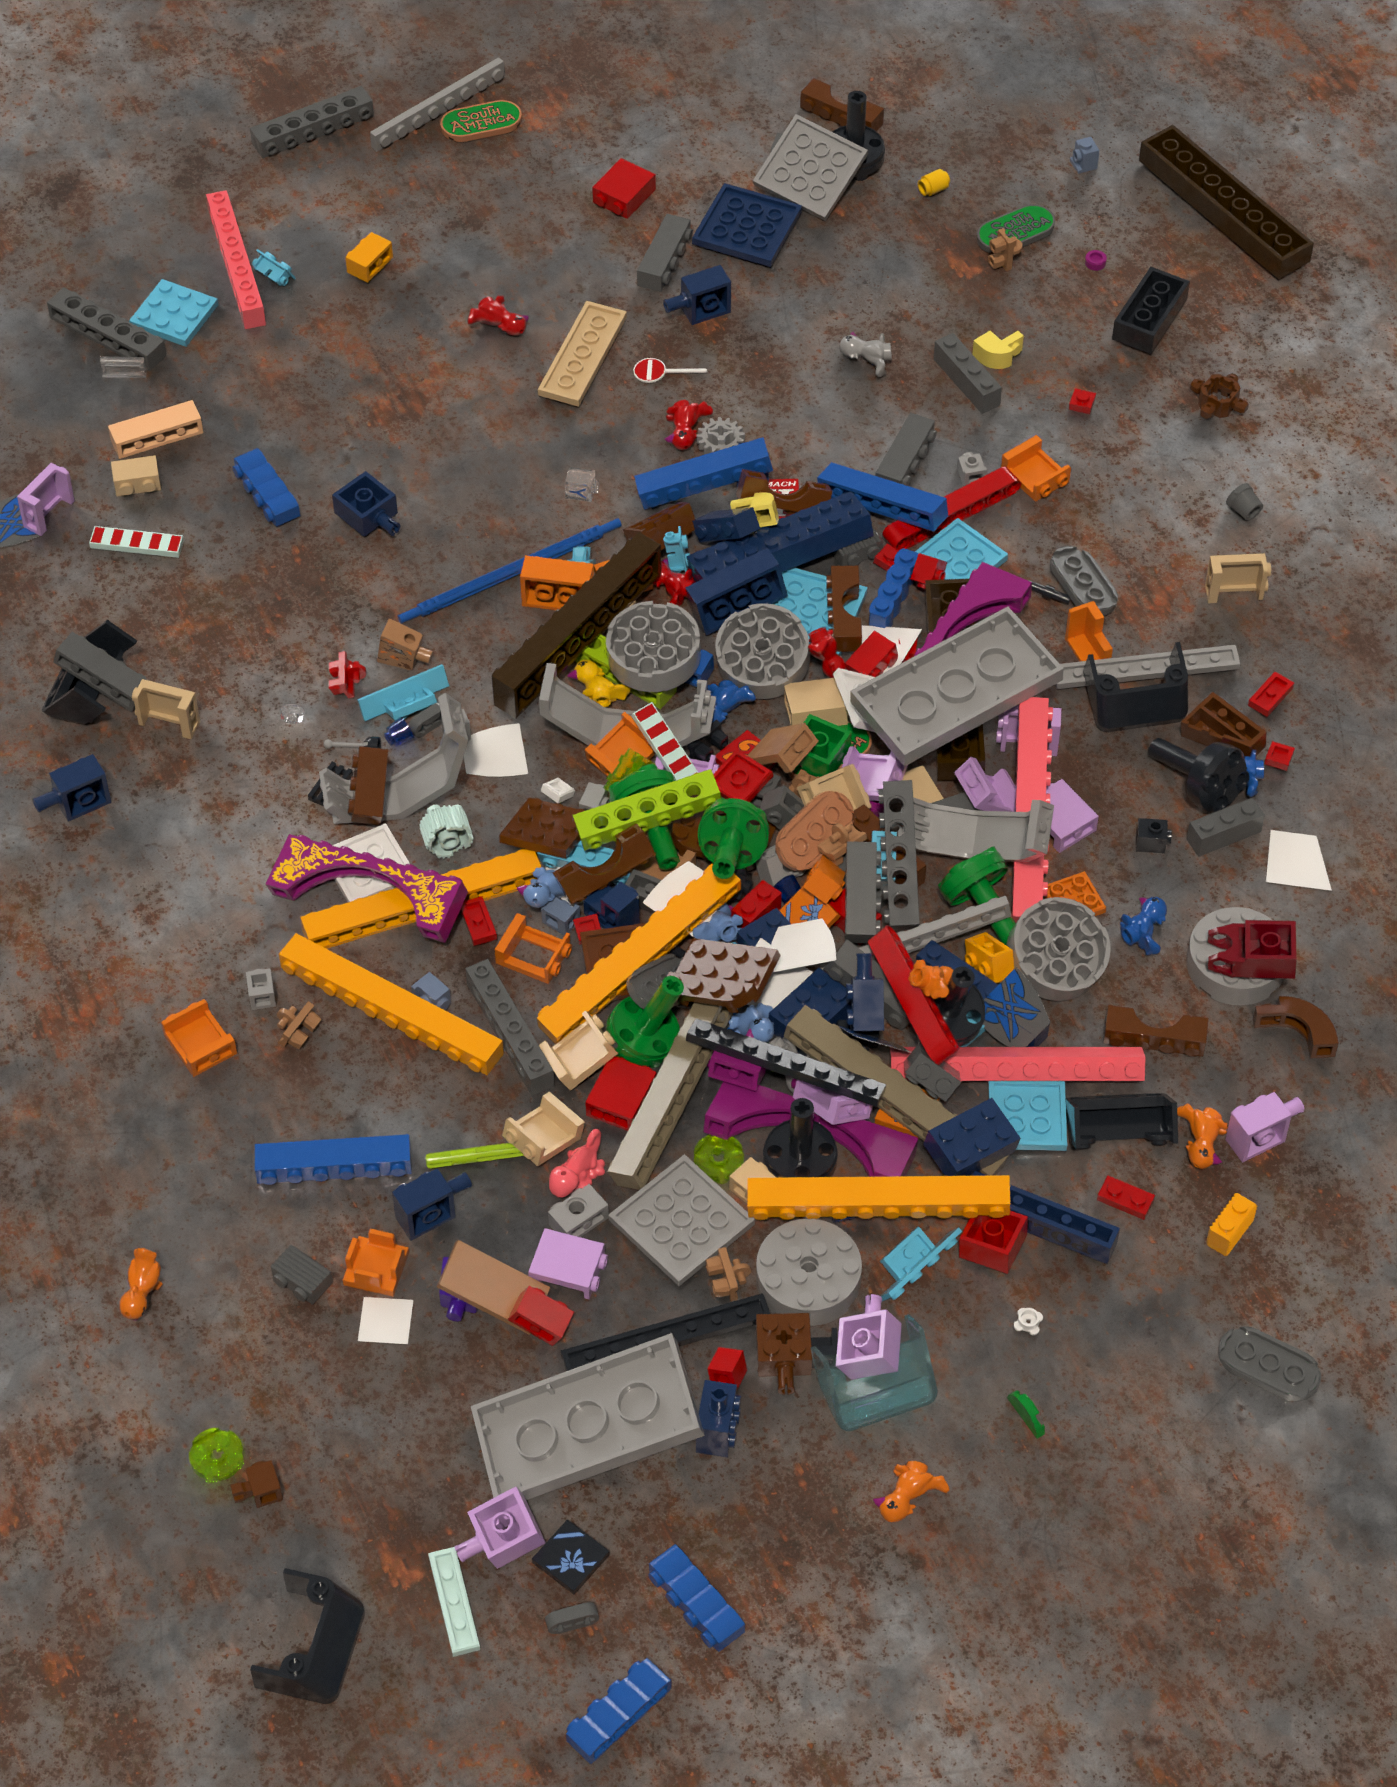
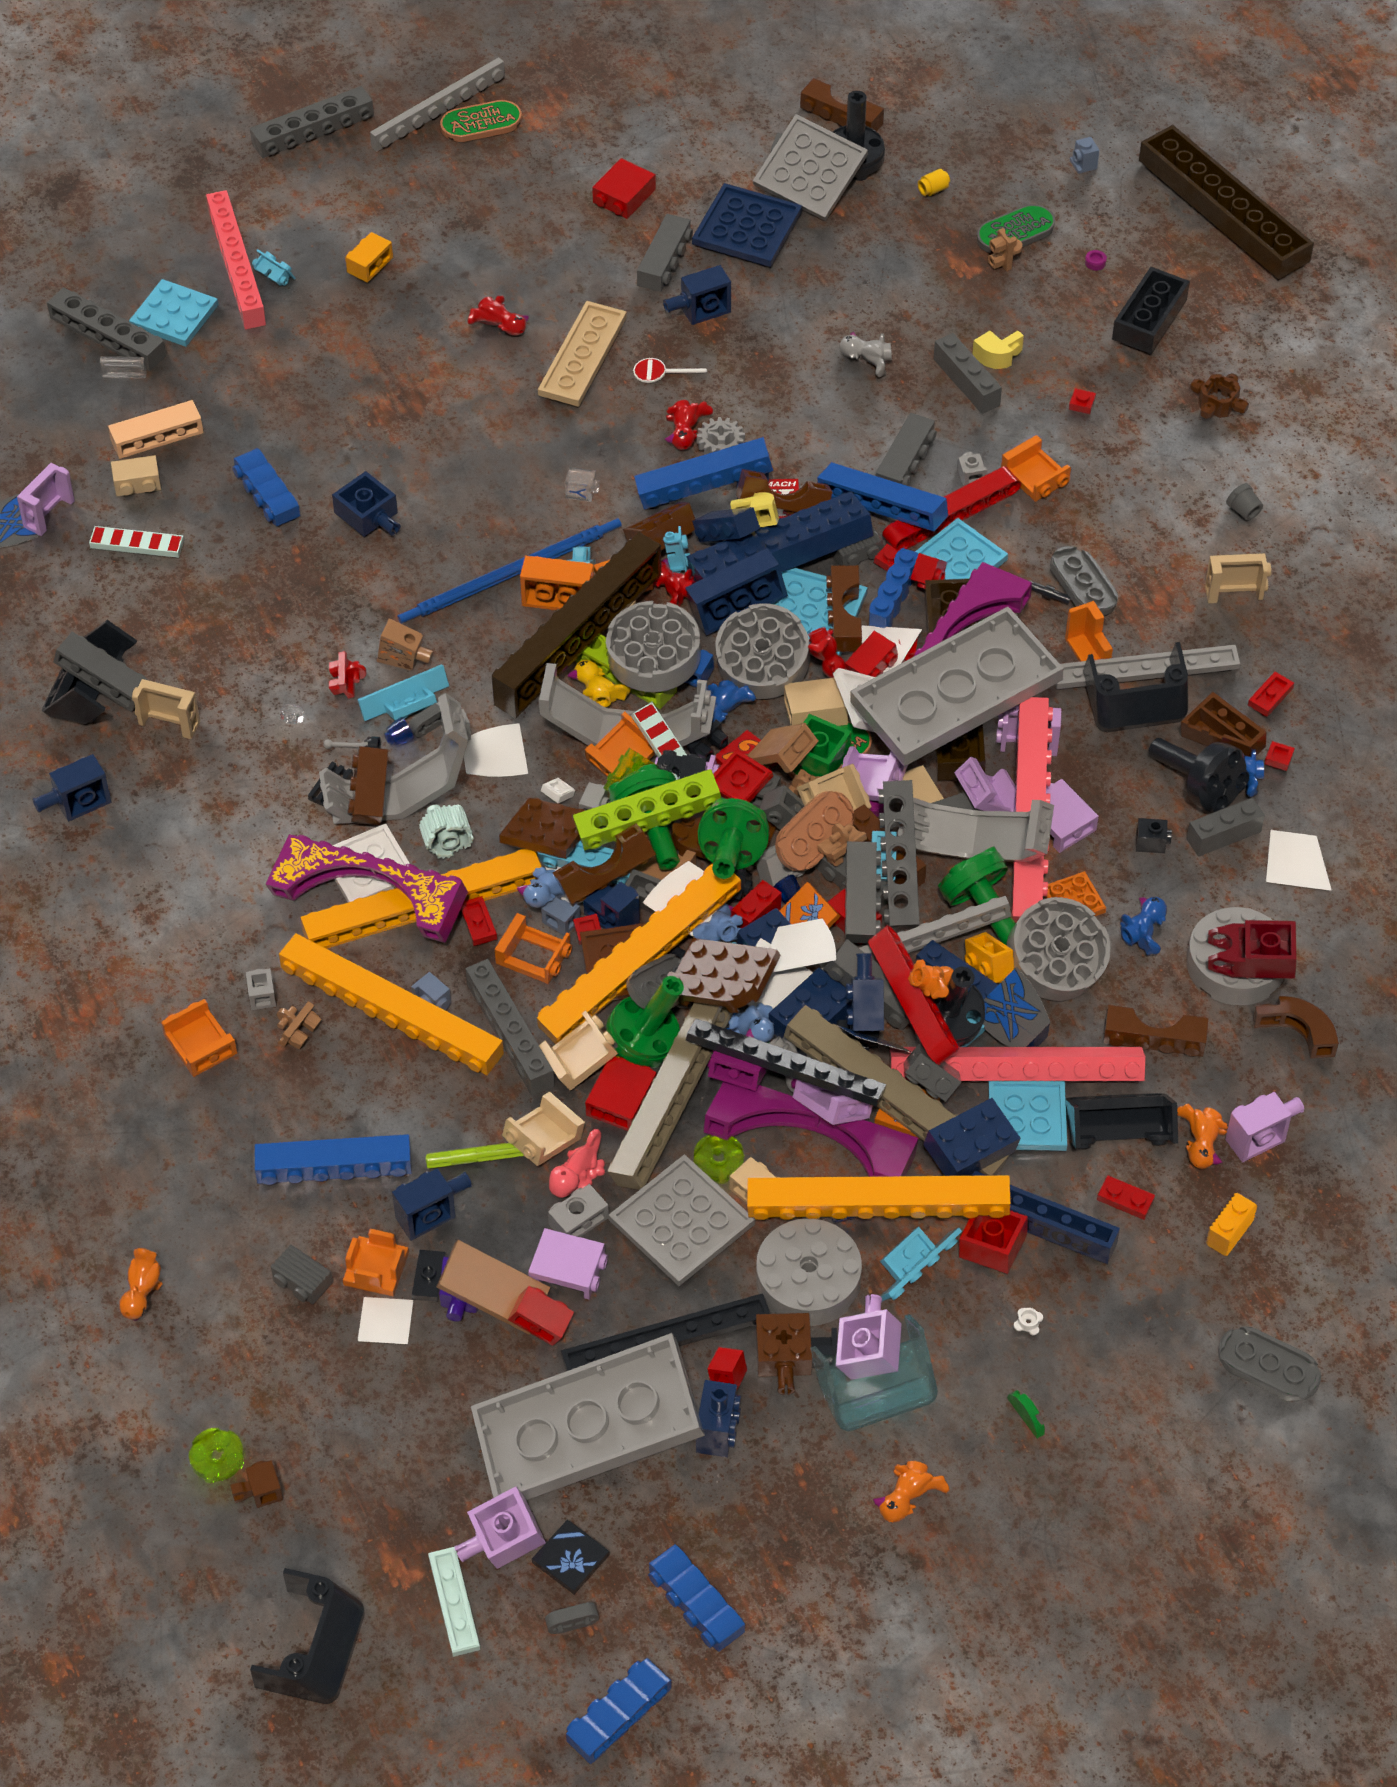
medium nougat hips [705,1247,751,1302] -> none
black piece [763,1098,838,1178] -> none
orange brick [802,855,846,904] -> none
none -> black plate [412,1249,446,1302]
none -> black brick [656,750,706,780]

